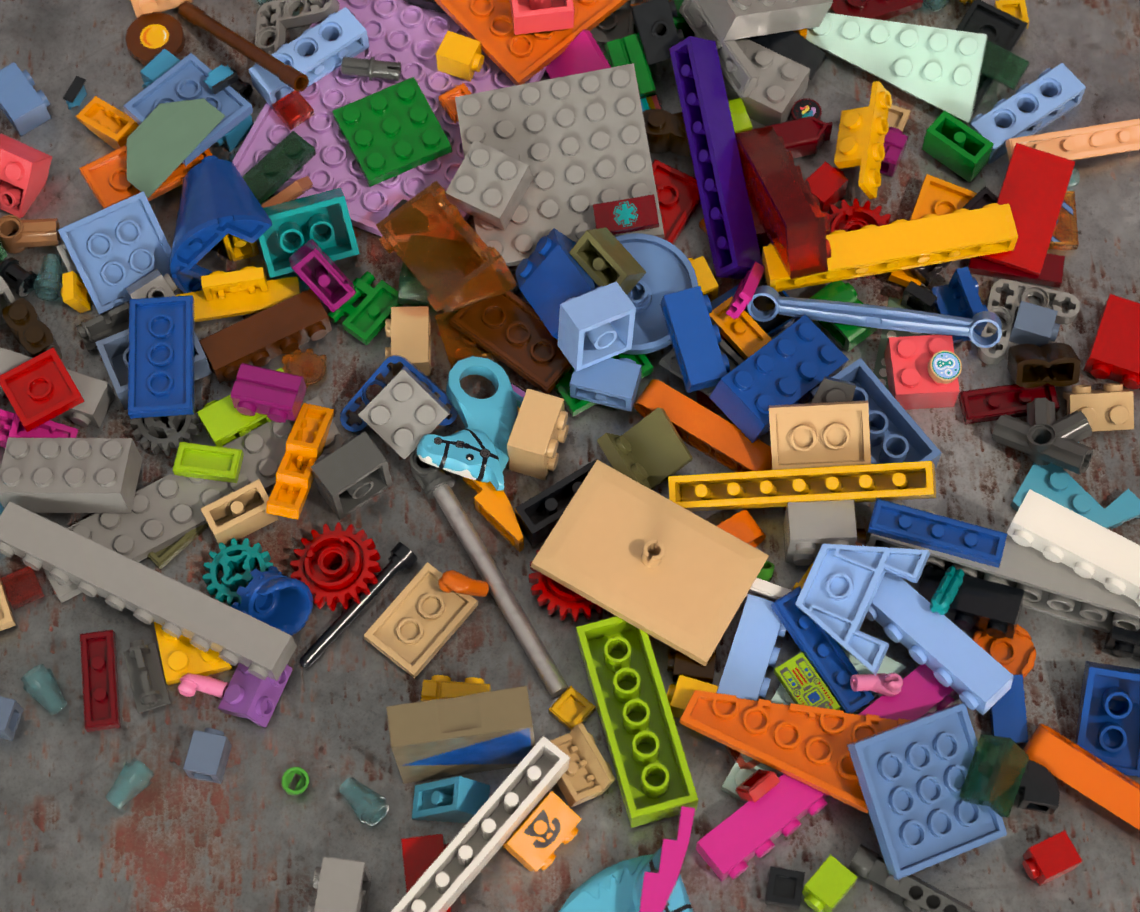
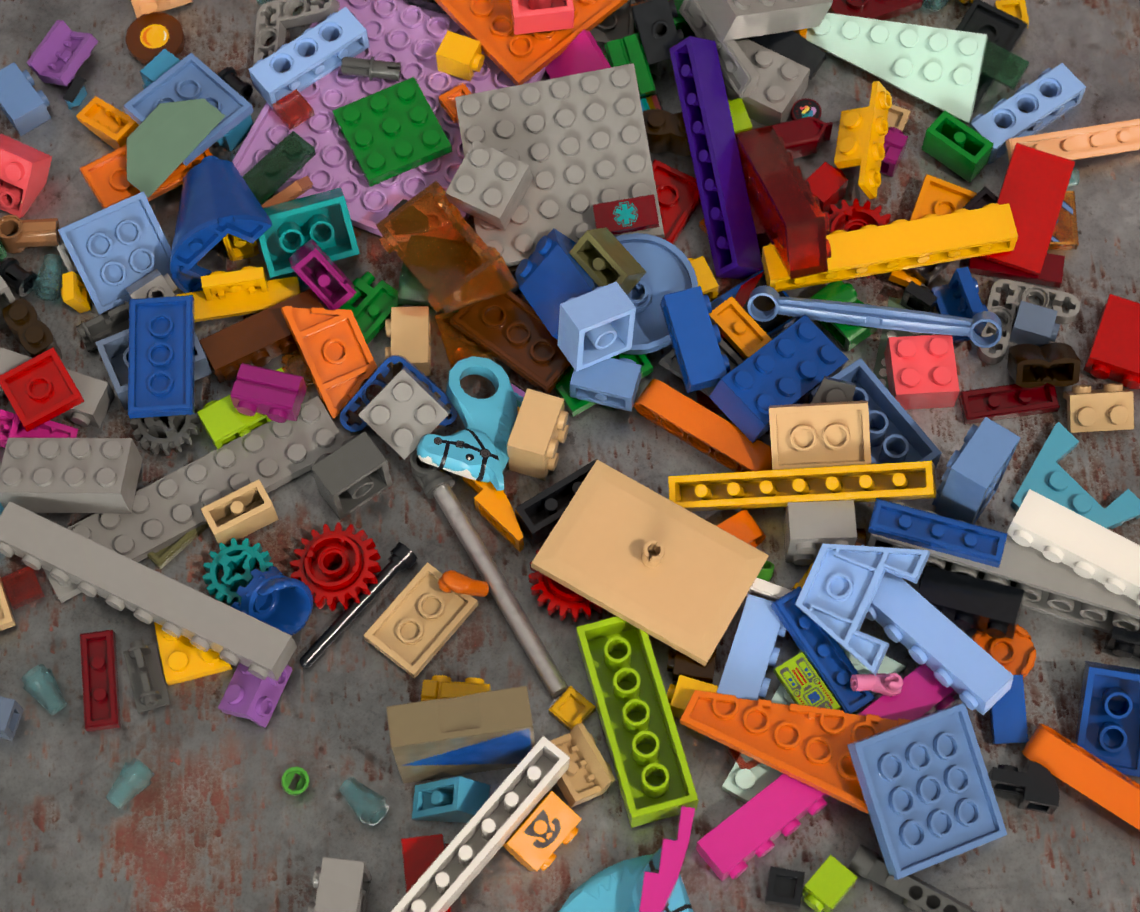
lime tile [172,442,244,483] -> none
reddish brown piece [178,1,309,92] -> none
bright pink arm [178,673,229,698] -> none
sand blue brick [183,728,232,784] -> none
dark azure piece [203,65,238,94] -> none
light orange slope [266,403,334,520] -> none
olive bracket [597,408,693,490] -> none
dark pink tile [726,261,764,319] -> none
red tile [735,769,781,803] -> none
tile [928,350,962,384] -> none
teal axle [930,566,964,615] -> none
clear green panel [959,734,1029,818] -> none
dark grey piece [992,397,1093,475] -> none
red brick [1022,830,1082,886] -> none
none -> medium lavender bracket [27,20,98,86]
none -> orange wing [281,306,377,419]
none -> medium blue brick [932,417,1021,524]

